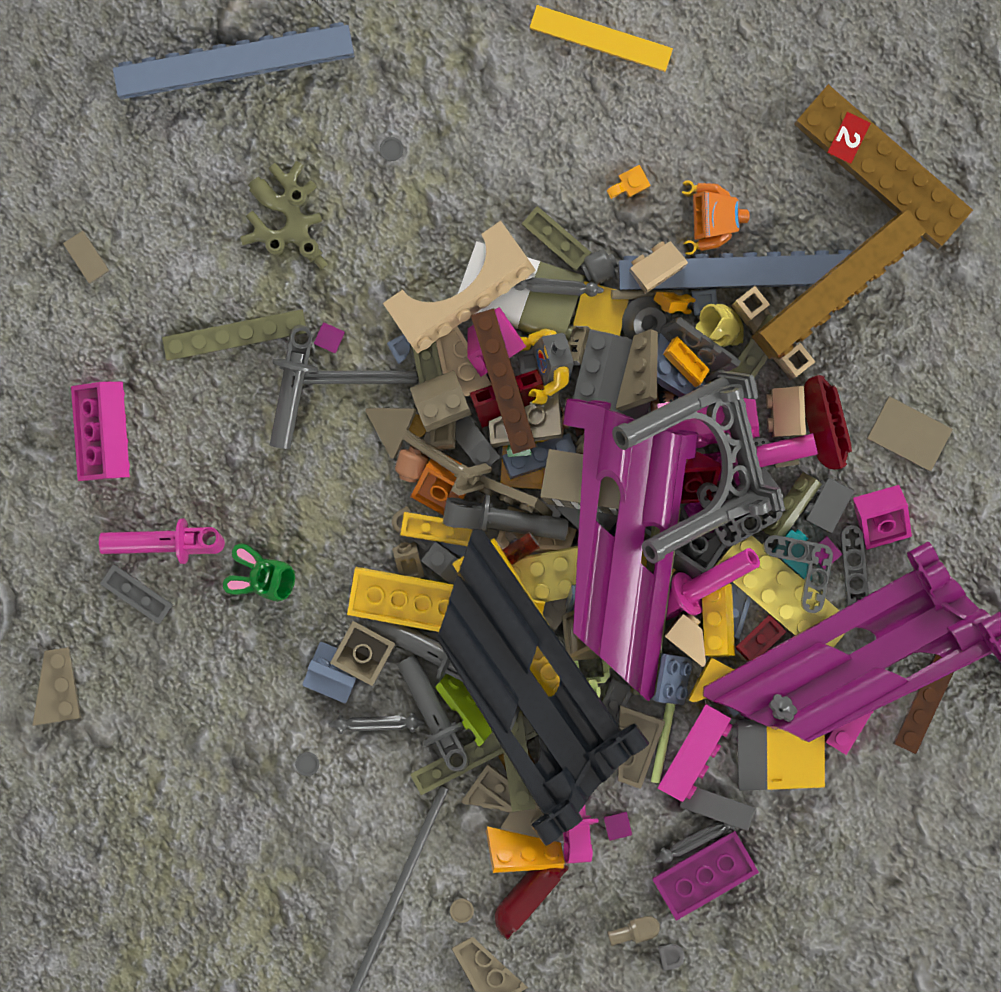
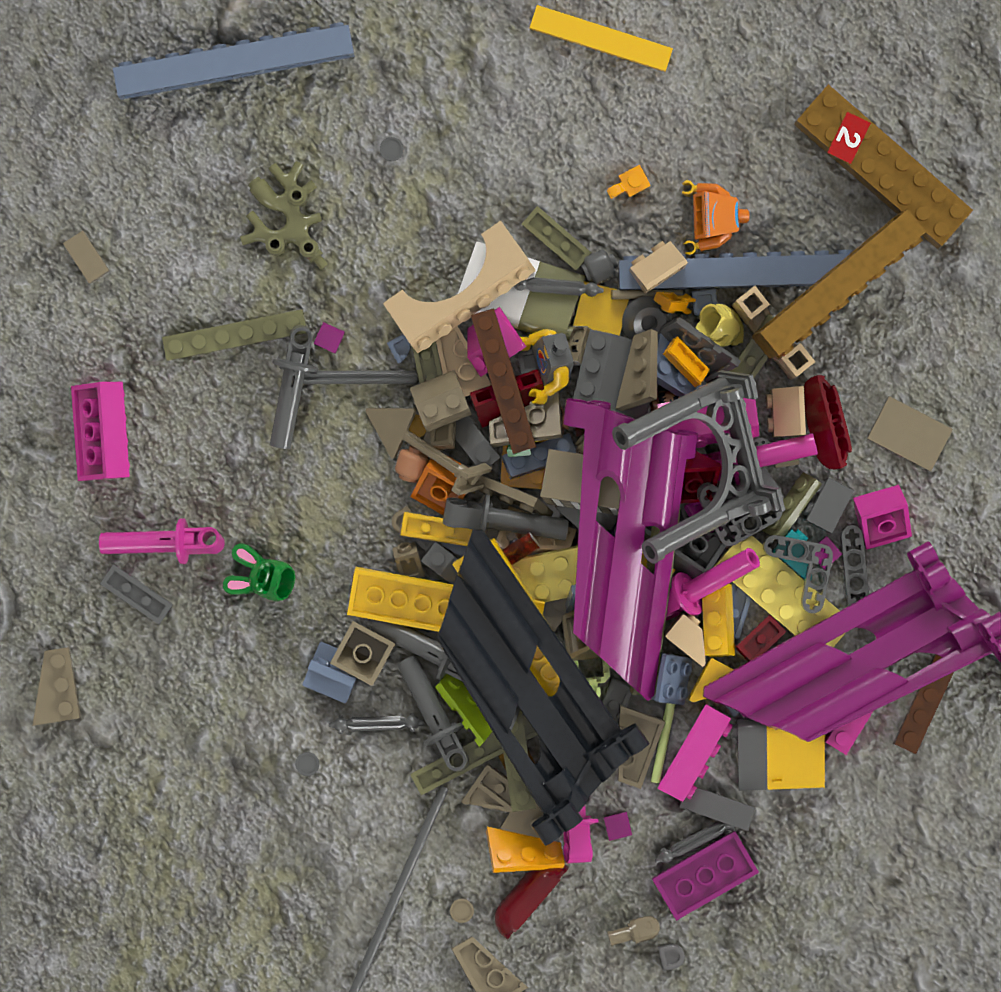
dark grey plant [769,694,797,722] -> none

